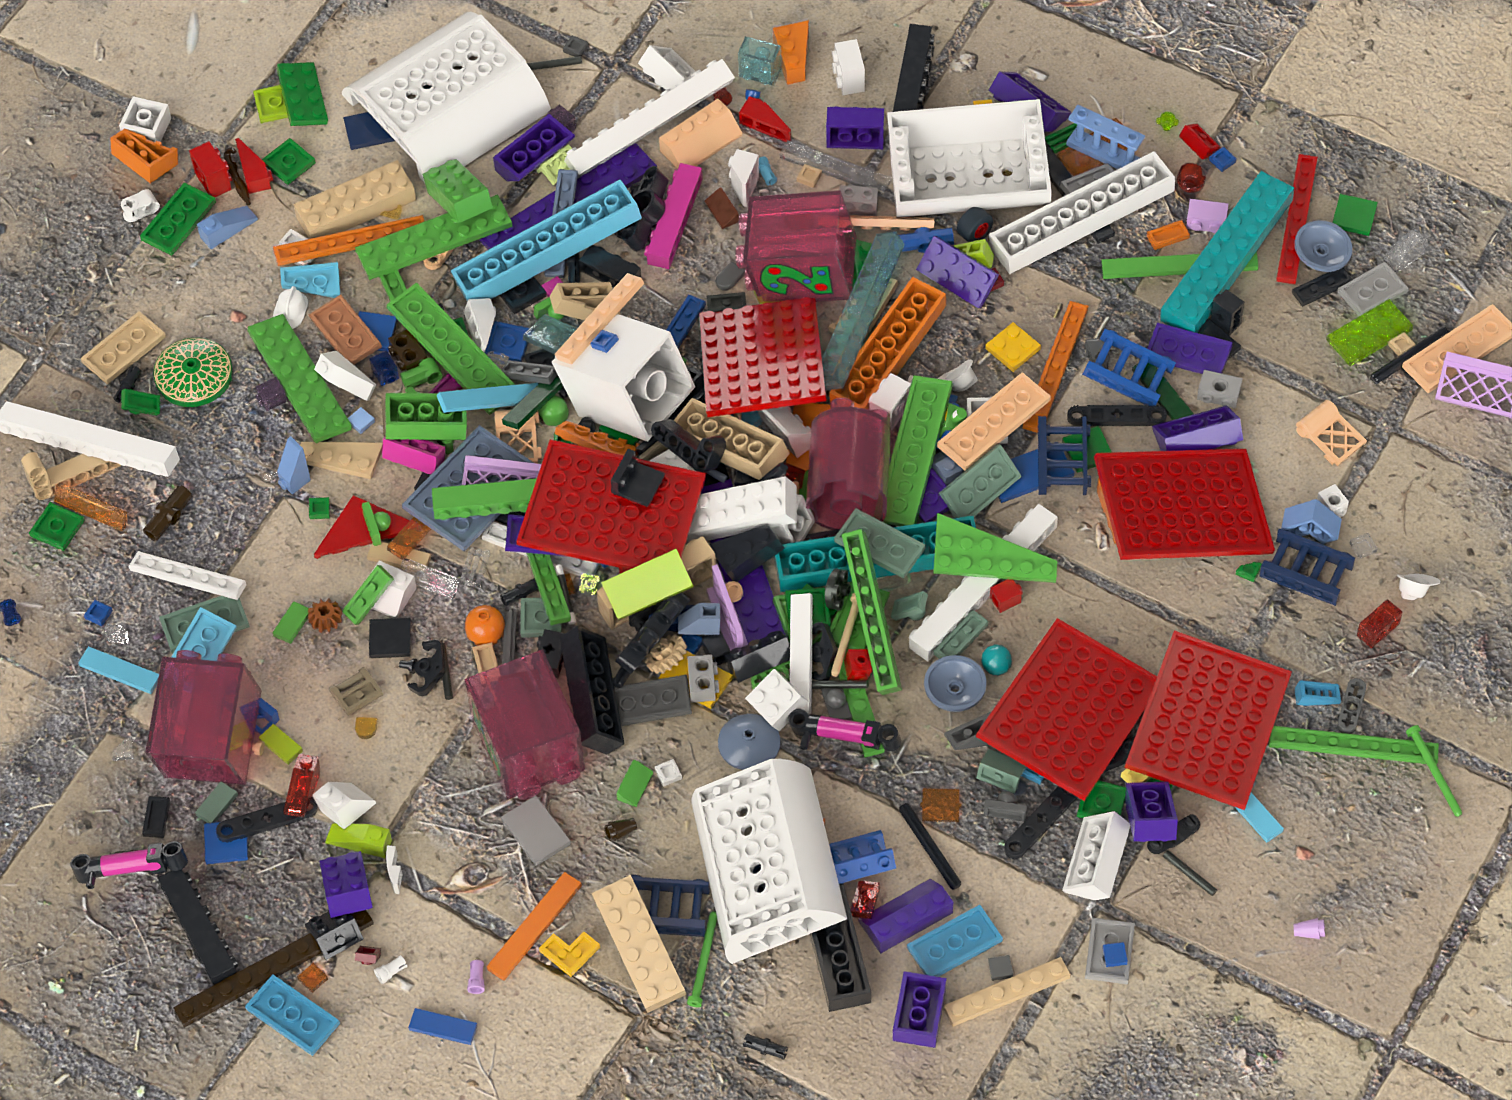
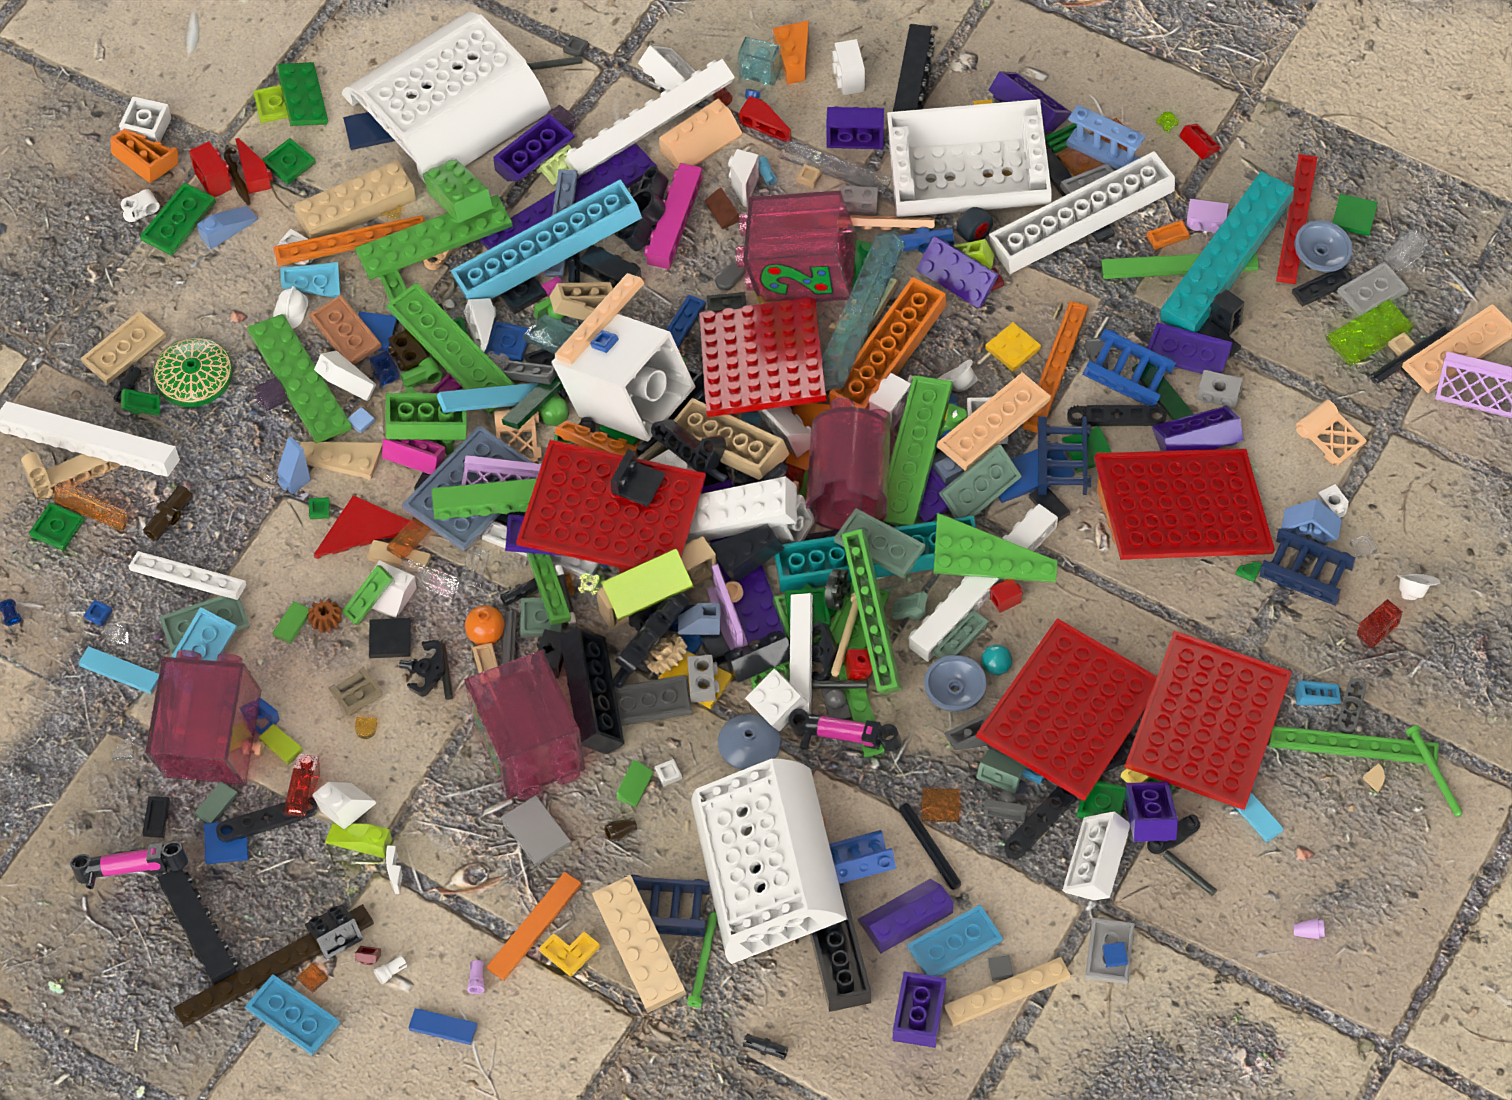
dark purple brick [319,851,373,918] -> none
bright green tile [362,502,391,546] -> none
clear red plate [850,881,880,919] -> none
clear red hair [1177,163,1206,193] -> none
blue tile [1209,147,1237,172] -> none
none -> black tile [1029,487,1070,523]
none -> tan tile [1363,763,1385,793]

